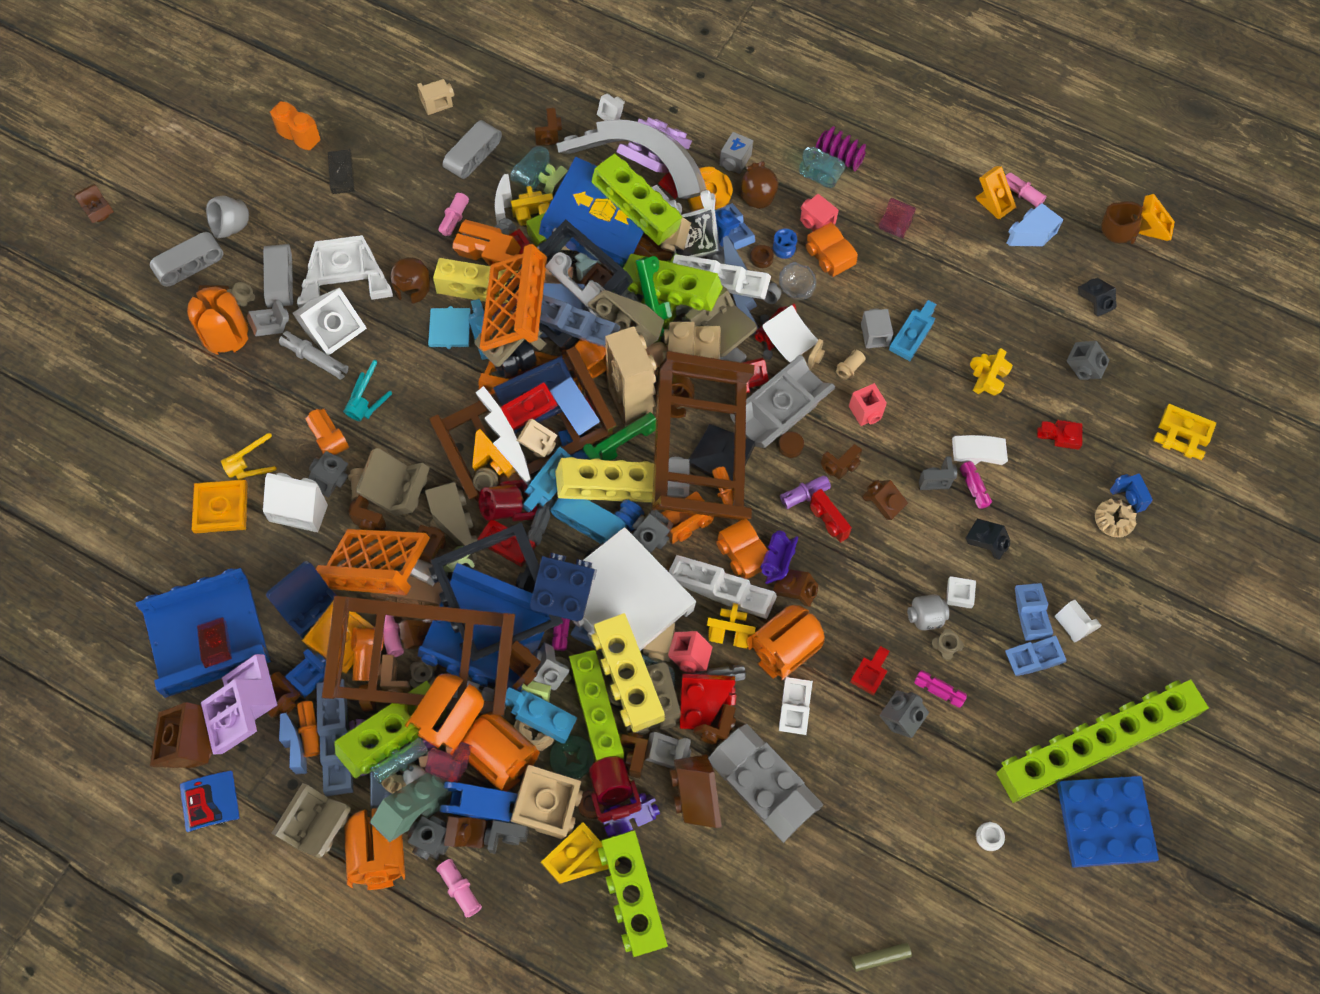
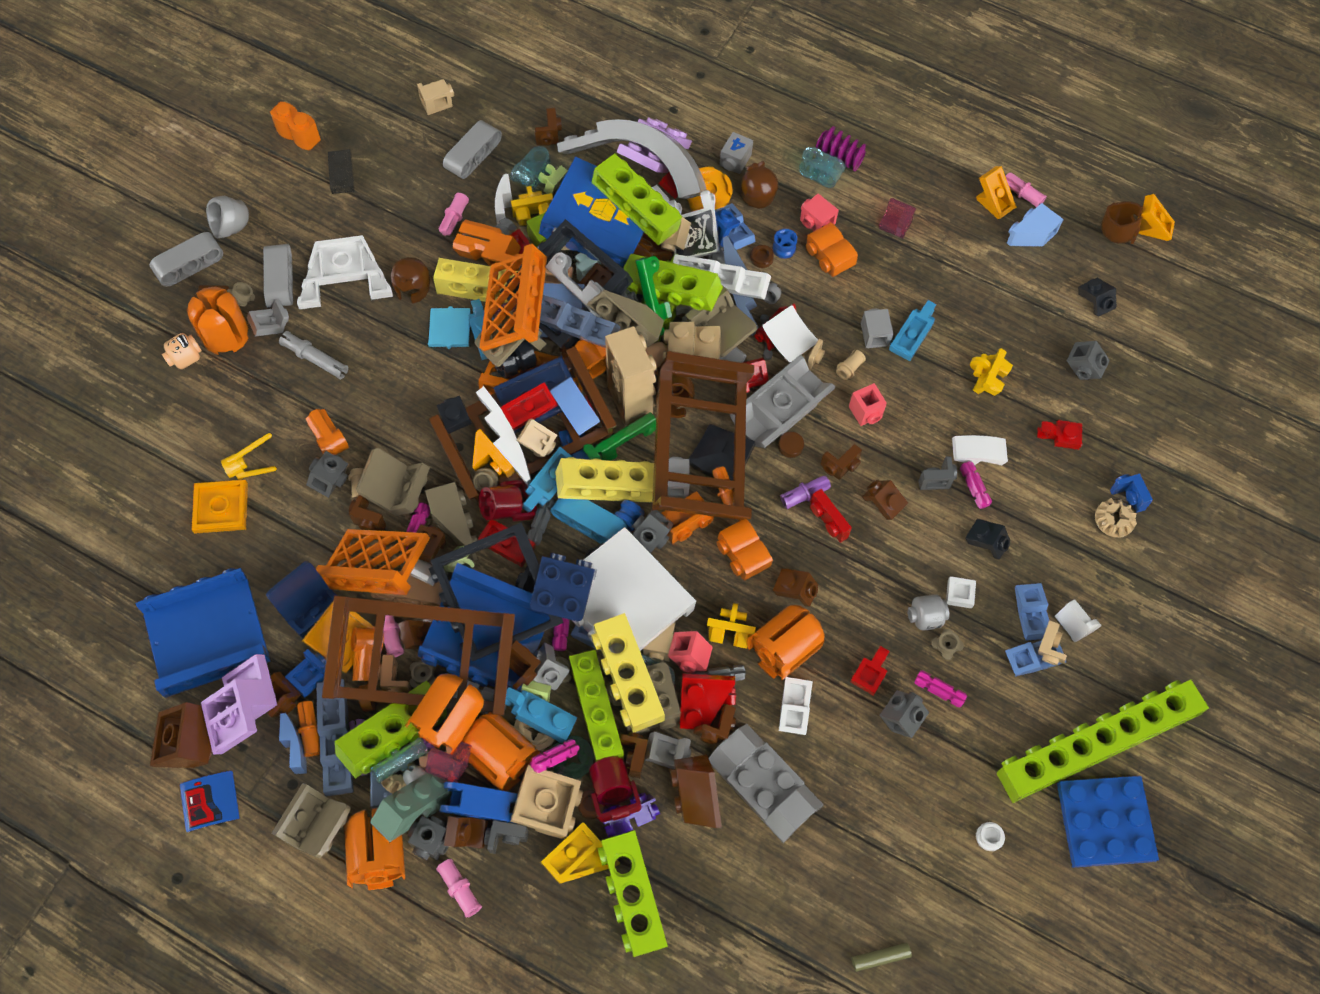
reddish brown bracket [74,184,114,223] -> none
clear red plate [197,617,232,668] -> none
white slope [263,473,328,532] -> none
white slope [292,288,367,355] -> none
teal plant [344,360,392,422] -> none
white tile [597,94,625,121] -> none
white slope [669,555,777,619] -> none
dark purple hinge [761,530,798,584] -> none
clear hair [779,262,817,300] -> none
yellow plate [1153,404,1216,460] -> none
none -> light nougat head [162,333,202,369]
none -> dark pink axle [406,503,431,550]
none -> black bracket [436,395,472,434]
none -> dark pink axle [530,739,579,773]
none -> tan bracket [1038,621,1067,665]

